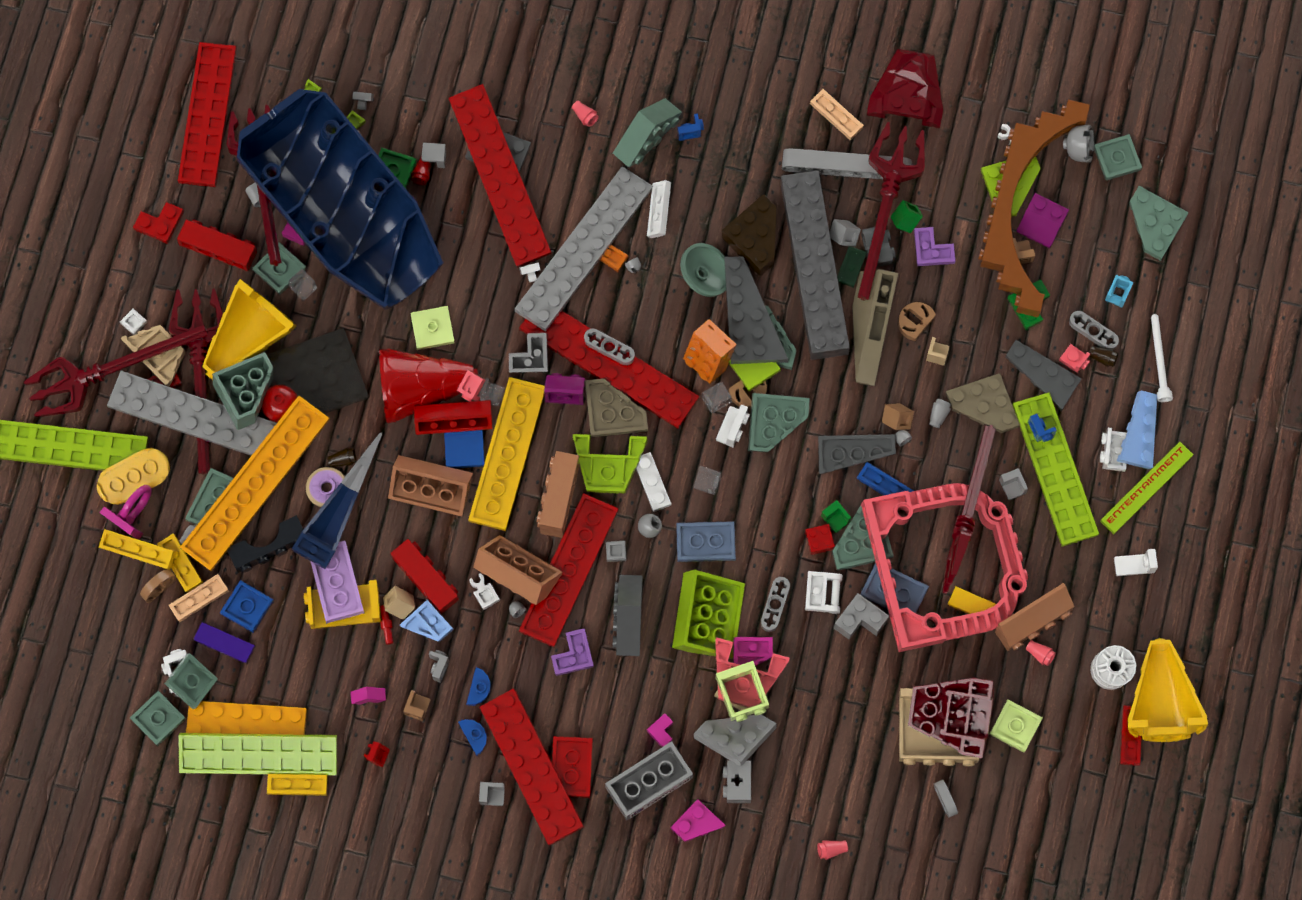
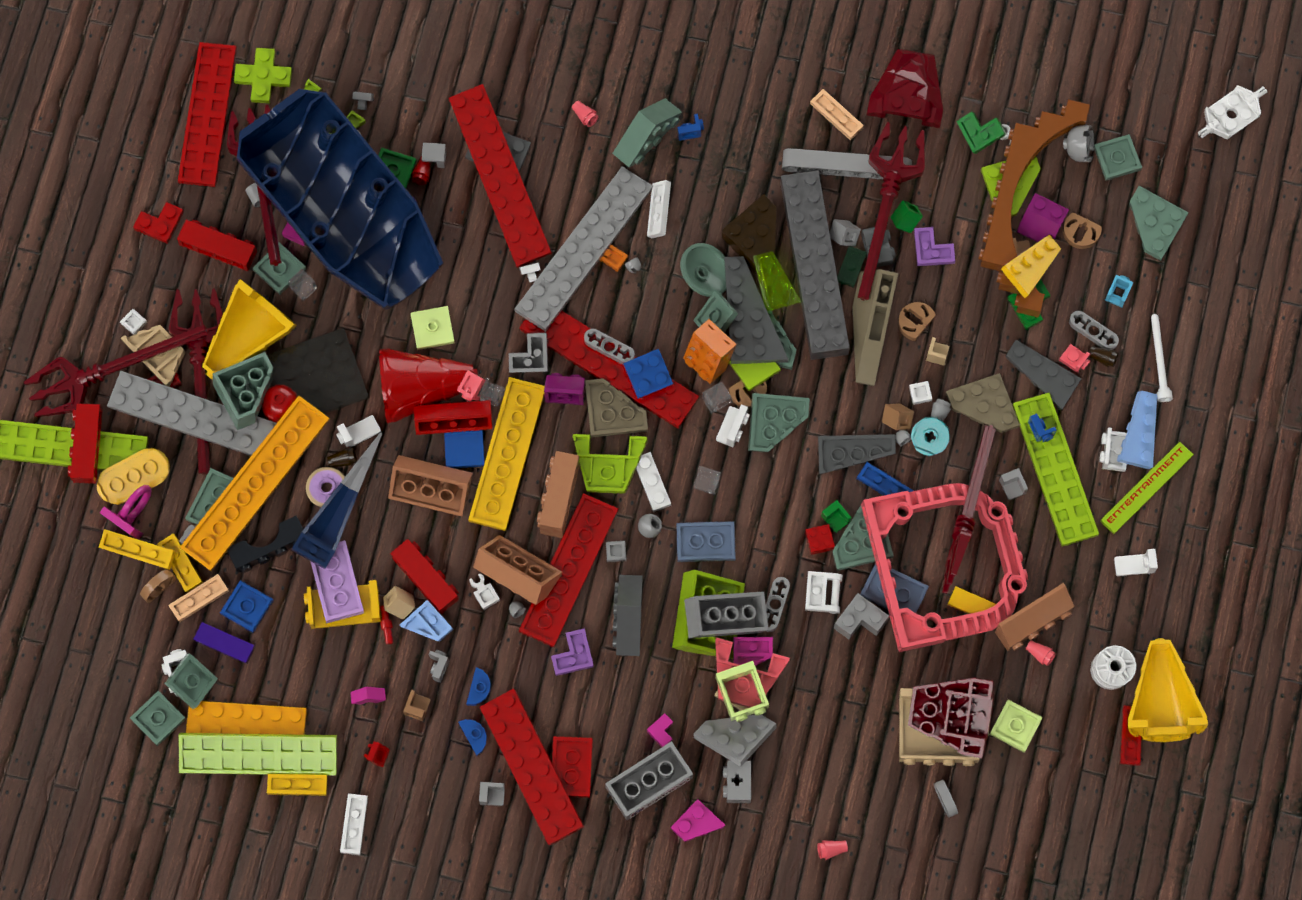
none -> red brick [68,404,103,484]
none -> lime plate [234,48,292,103]
none -> white bracket [336,415,381,448]
none -> white plate [340,794,368,855]
none -> blue plate [623,349,673,399]
none -> light grey brick [684,592,769,638]
none -> sand green plate [693,291,738,333]
none -> clear neon green wing [753,251,801,311]
none -> white tile [909,381,932,405]
none -> plate [911,417,950,456]
none -> green plate [956,112,1007,154]
none -> yellow wing [1001,234,1061,298]
none -> medium nougat piece [1063,213,1102,249]
none -> white plate [1198,85,1267,139]

